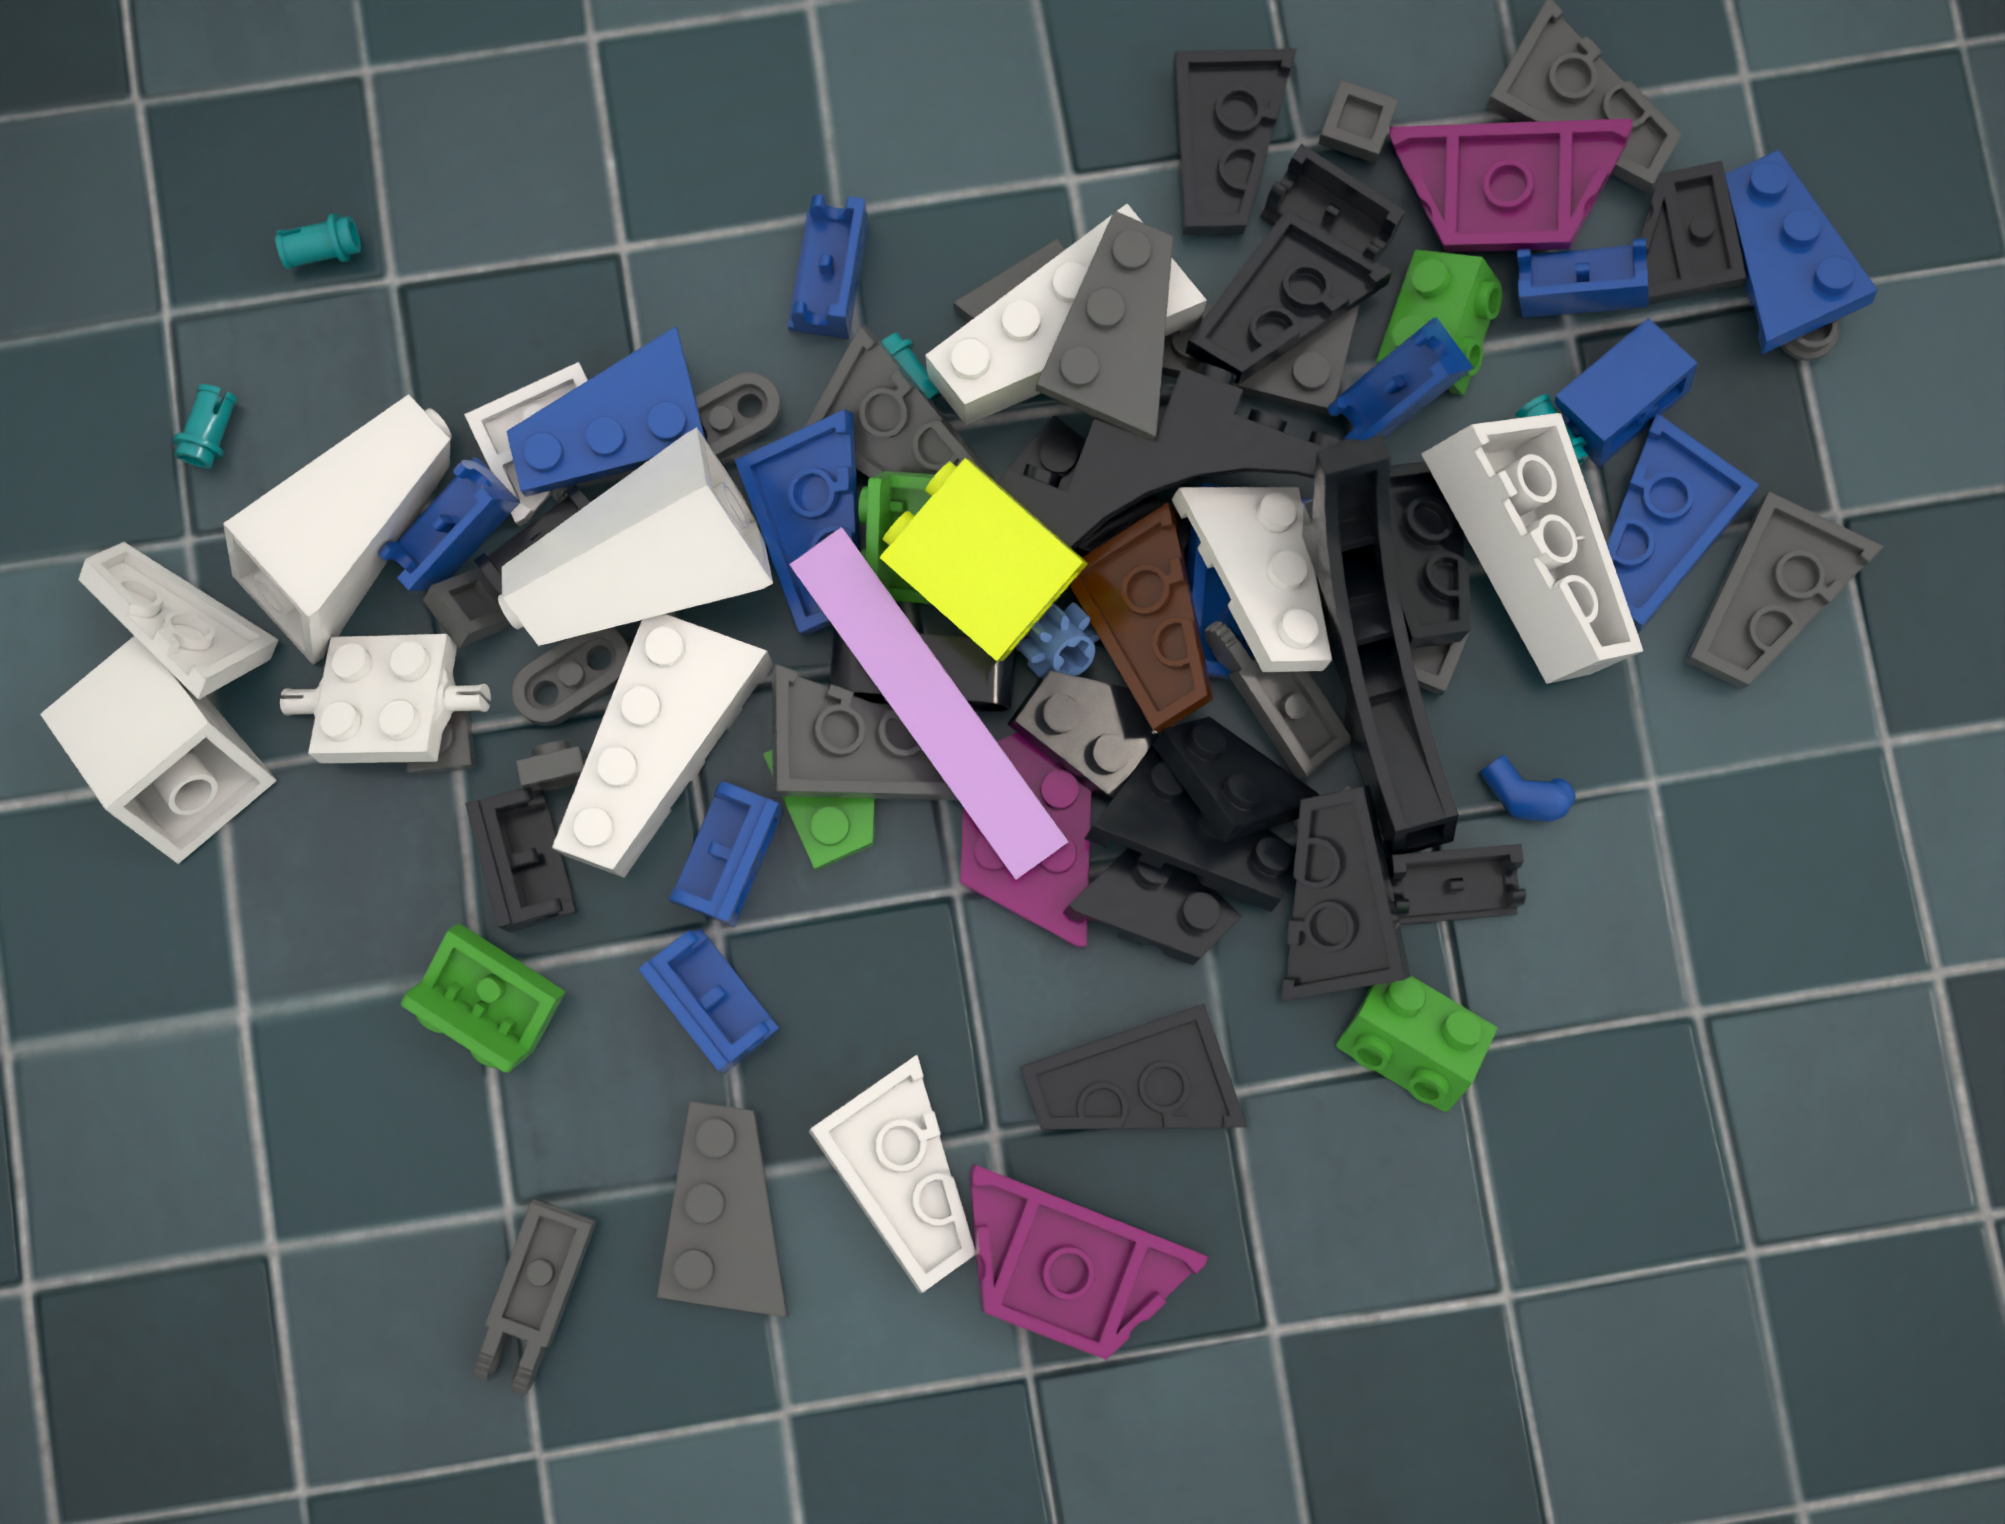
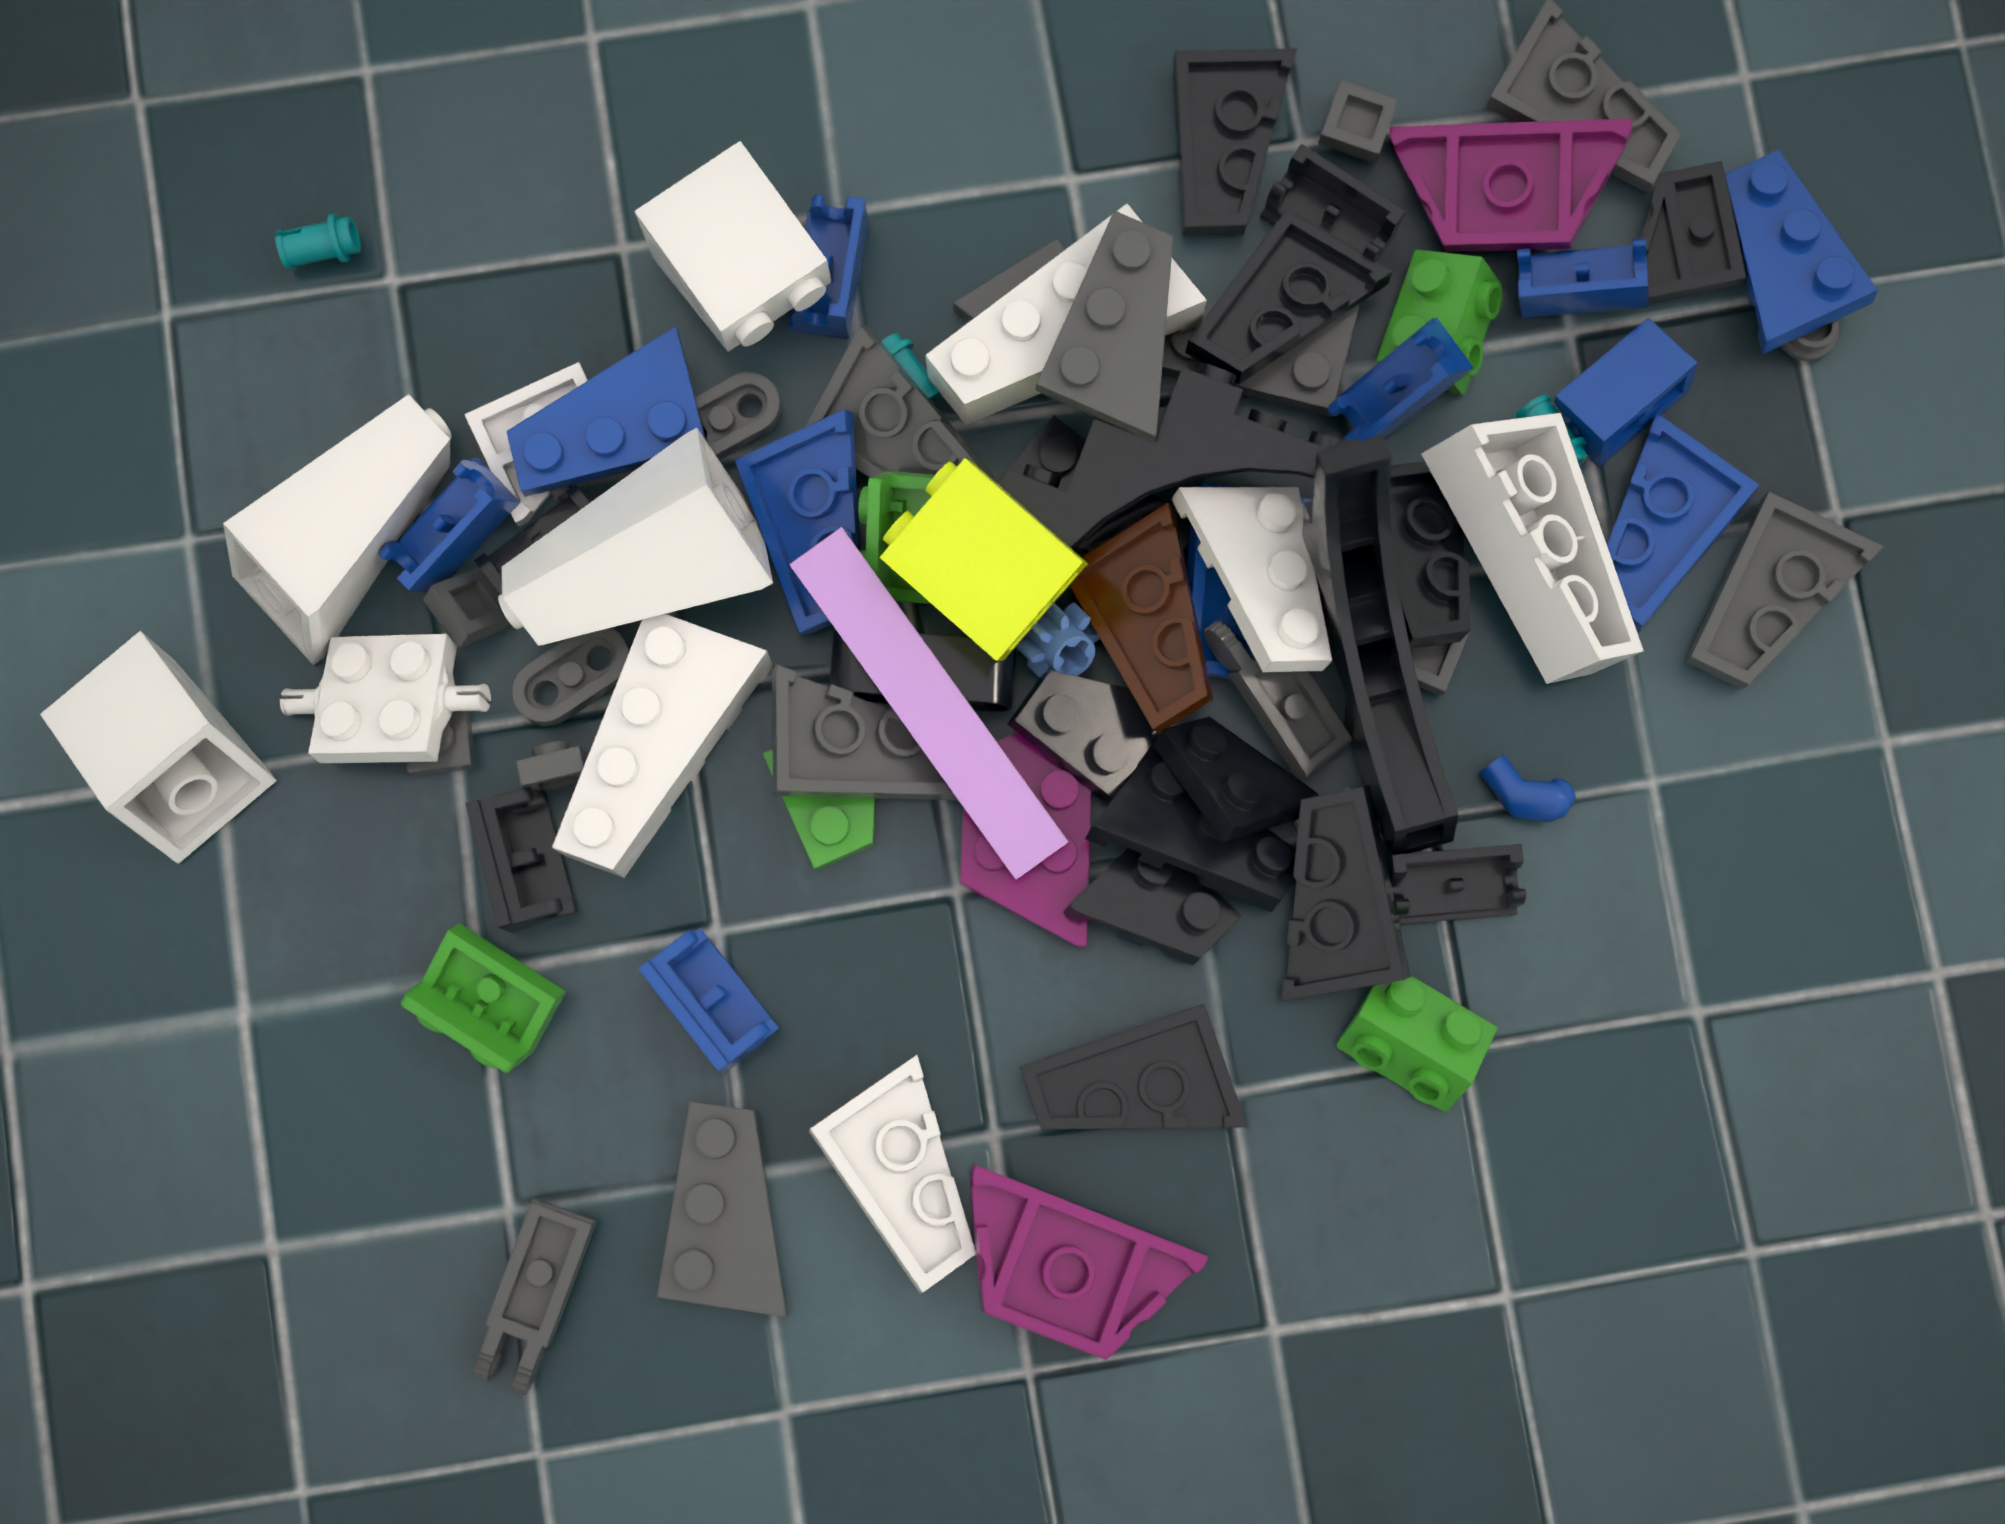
white wing [78,542,278,700] -> none
teal pin [173,384,238,469] -> none
blue hinge [668,781,784,928] -> none
none -> white slope [634,141,832,352]

